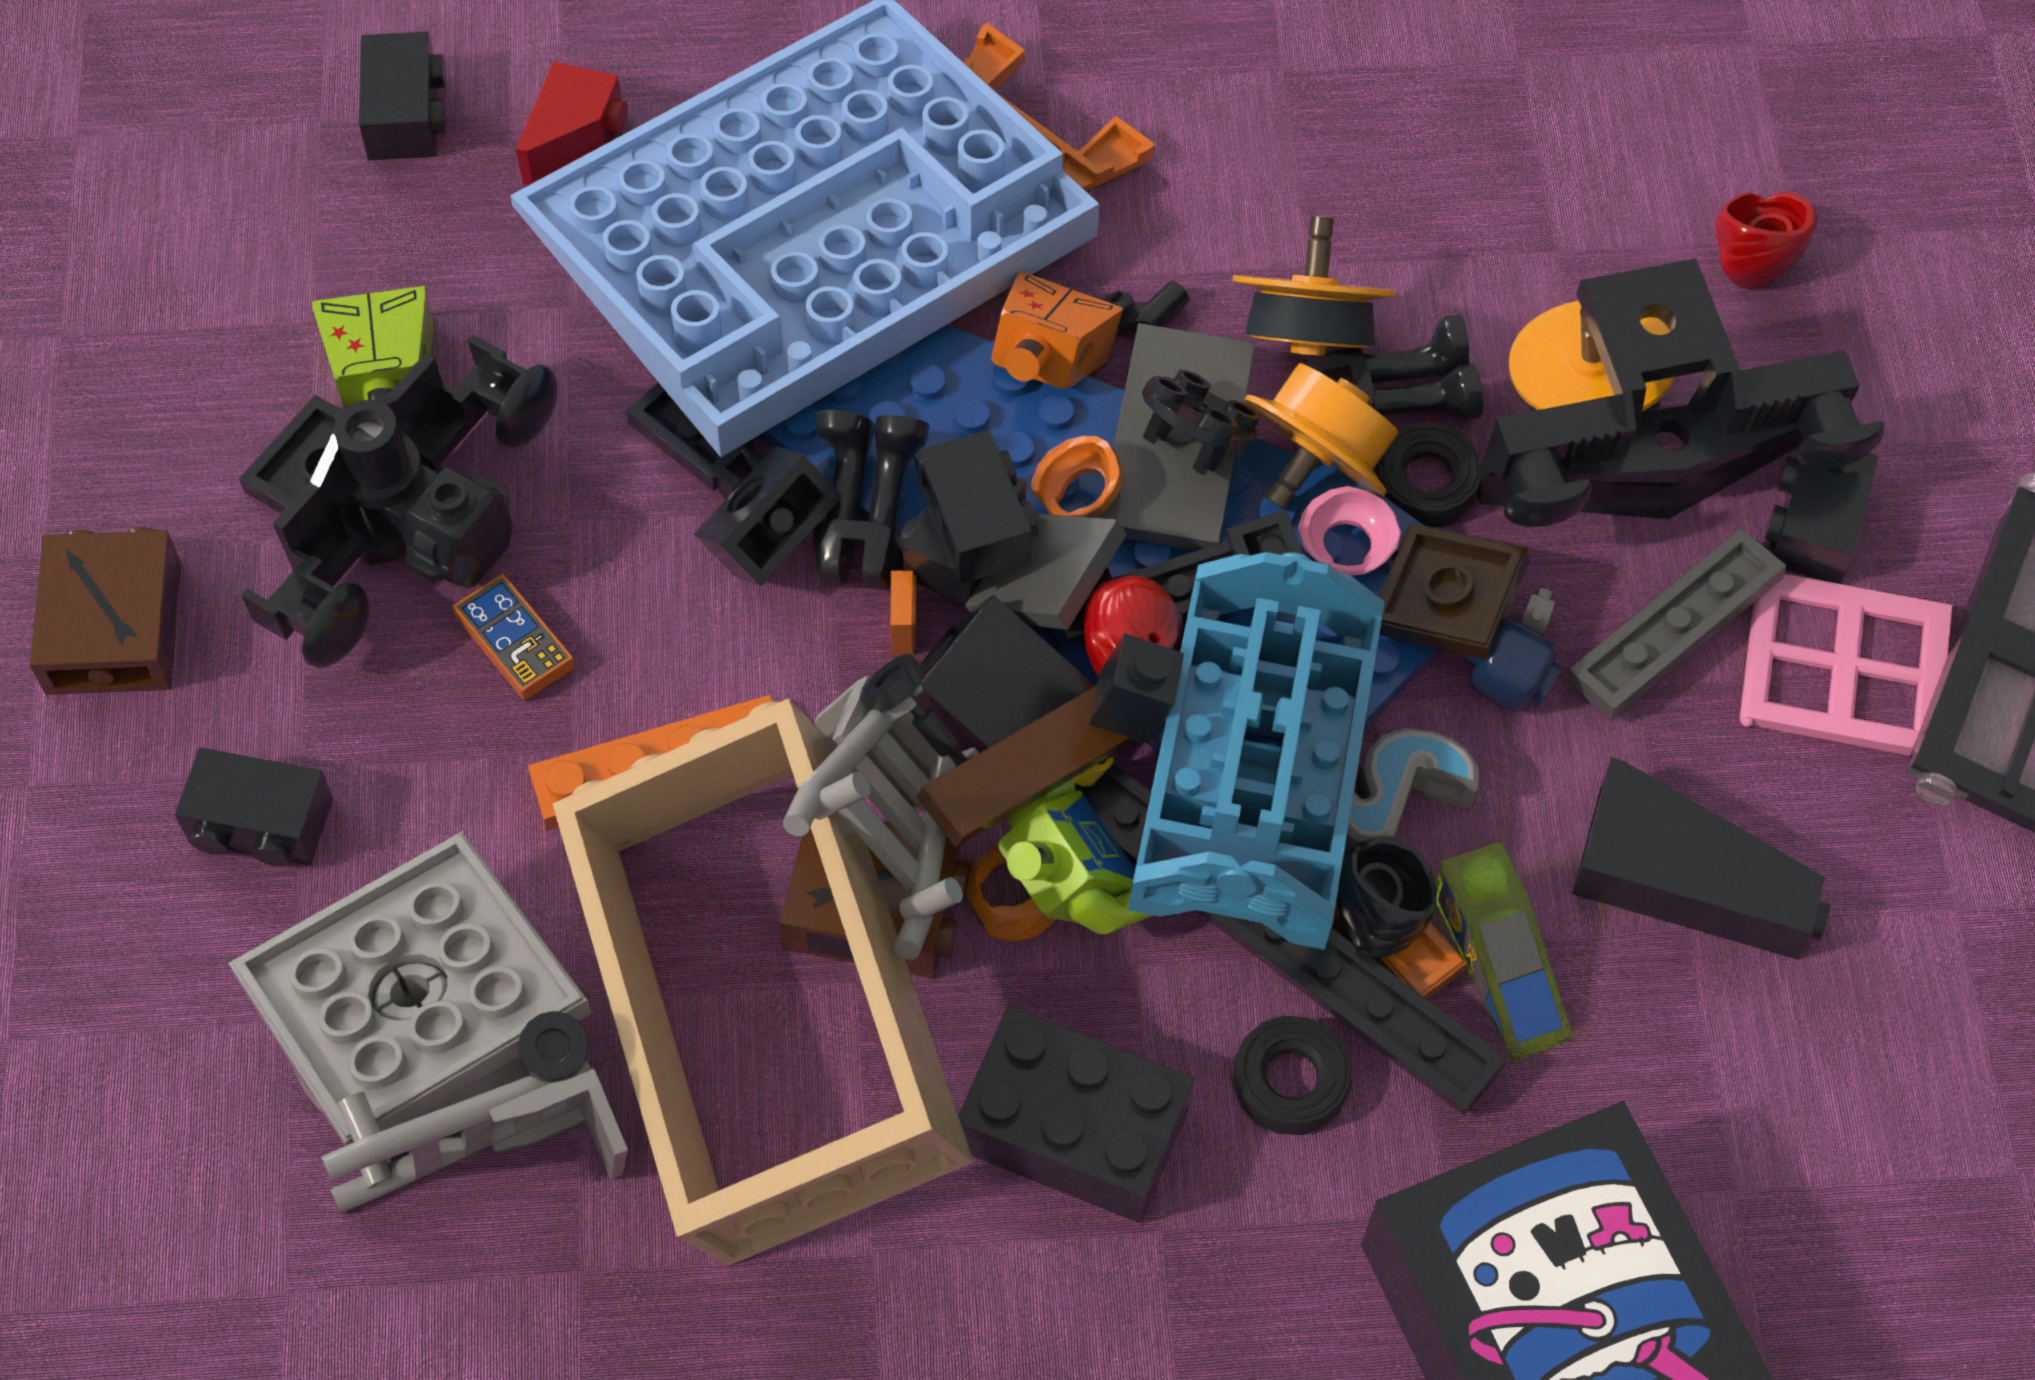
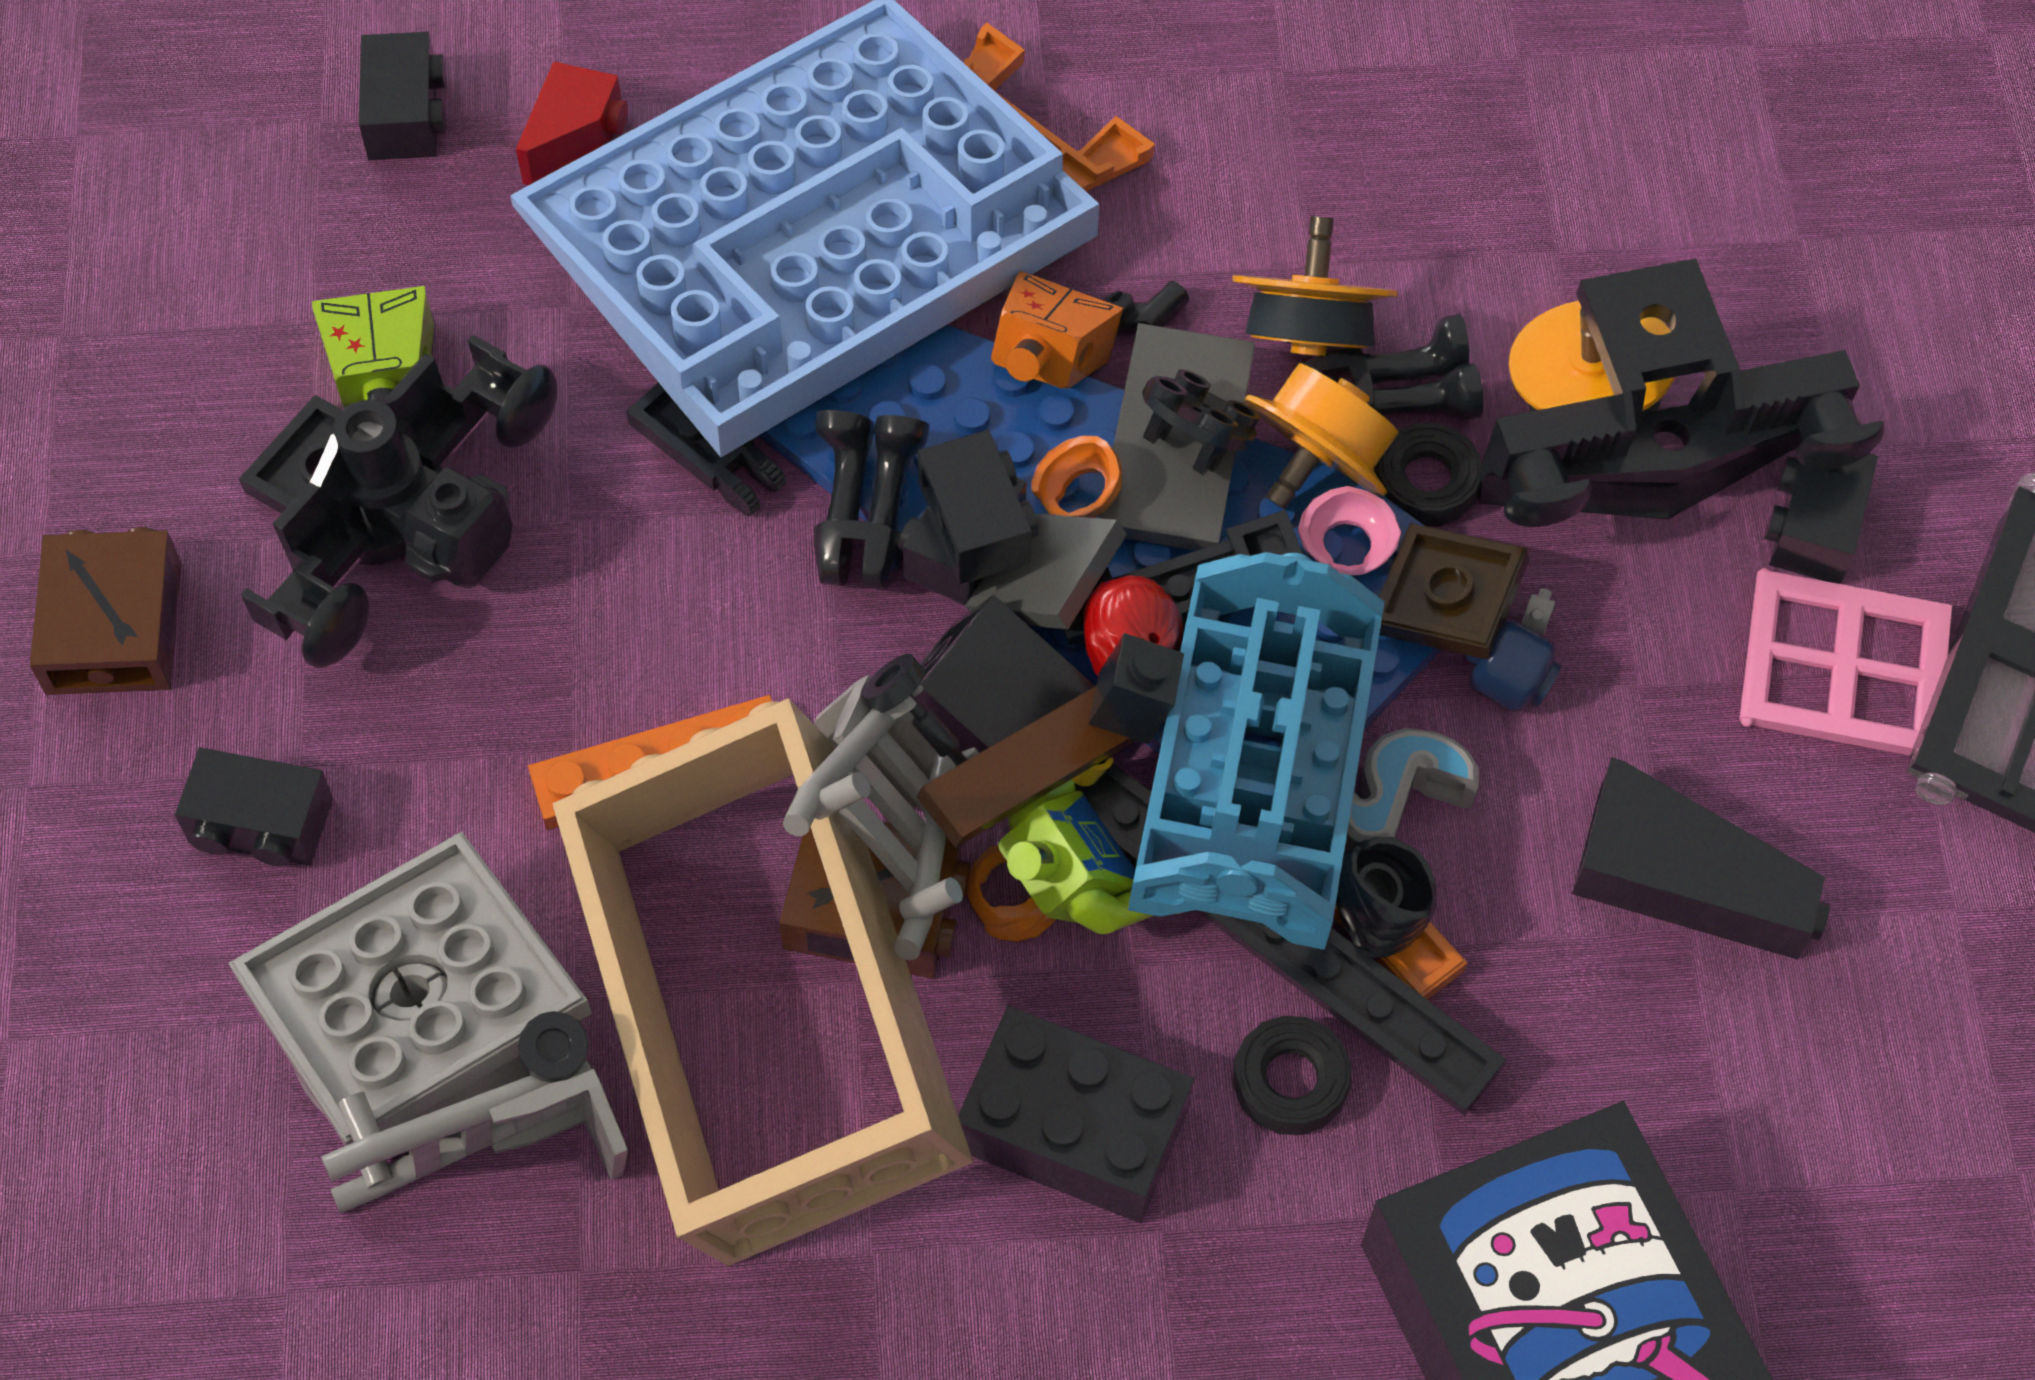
tile [452,573,575,702] -> none
black brick [694,446,843,586] -> none
orange tile [890,571,917,655] -> none
slope [1435,841,1573,1062] -> none
dark grey plate [1567,528,1786,721] -> none
red hair [1715,192,1818,289] -> none

